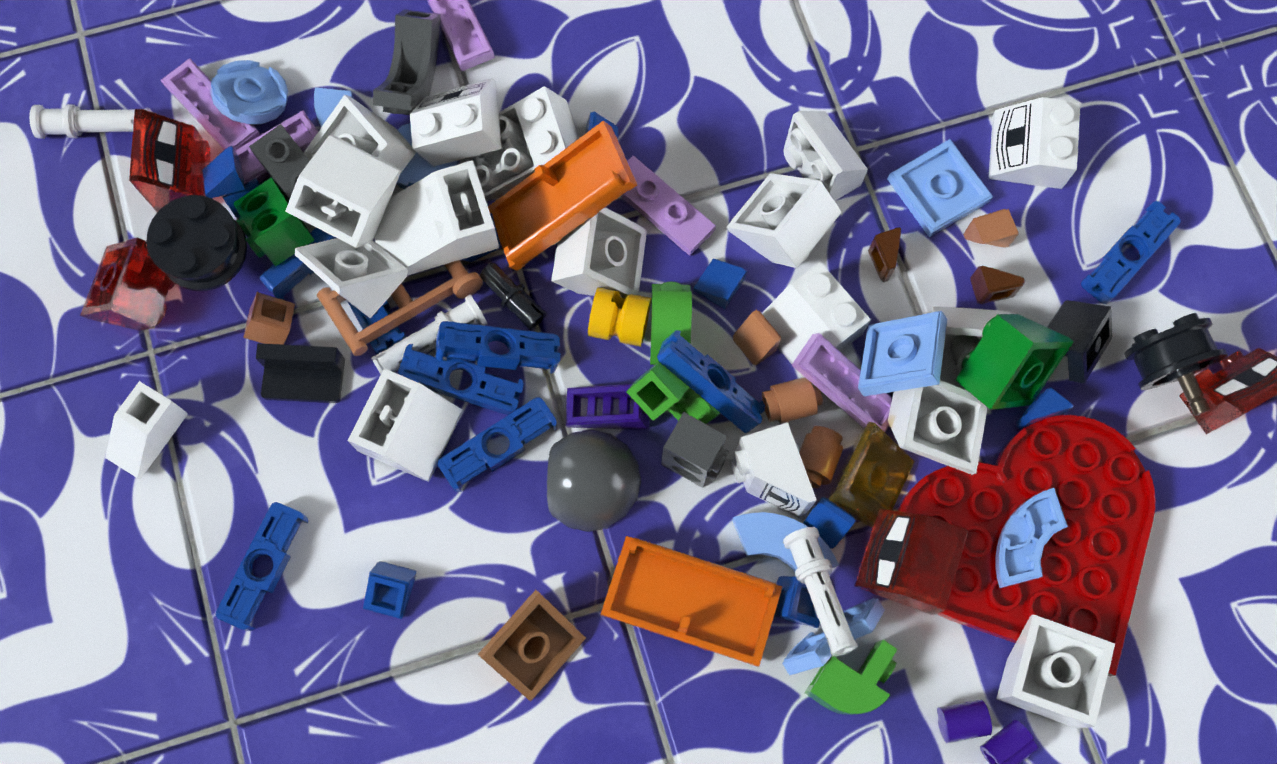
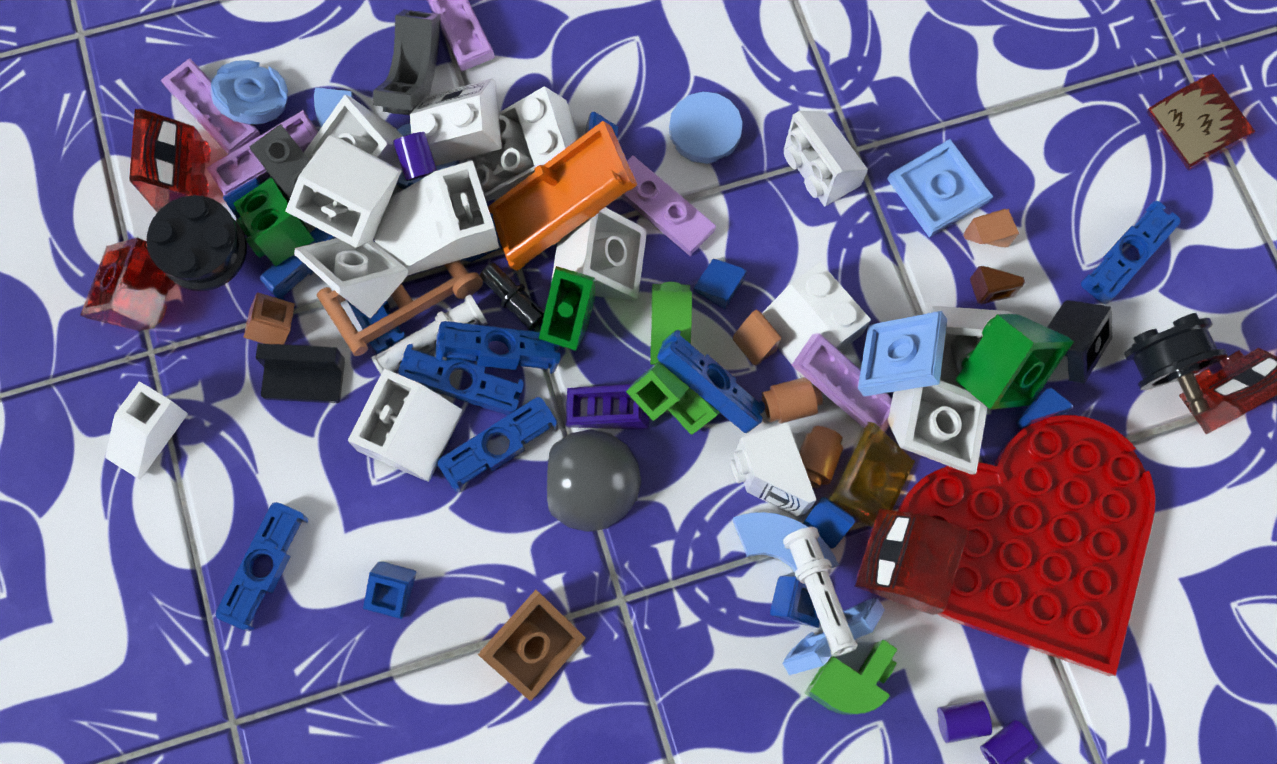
white pin [30,104,154,139] -> none
blue slope [202,145,245,198] -> none
yellow wheel [588,287,651,347] -> none
orange container [600,536,782,667] -> none
dark grey brick [661,412,729,488] -> none
white slope [726,173,842,268] -> none
reddish brown slope [868,227,901,282] -> none
white slope [988,97,1081,189] -> none
light blue tile [995,488,1068,589] -> none
white slope [996,614,1115,728] -> none
none -> dark purple piece [393,131,437,181]
none -> green slope [539,266,595,351]
none -> light blue tile [669,92,743,164]
none -> slope [1147,73,1256,171]

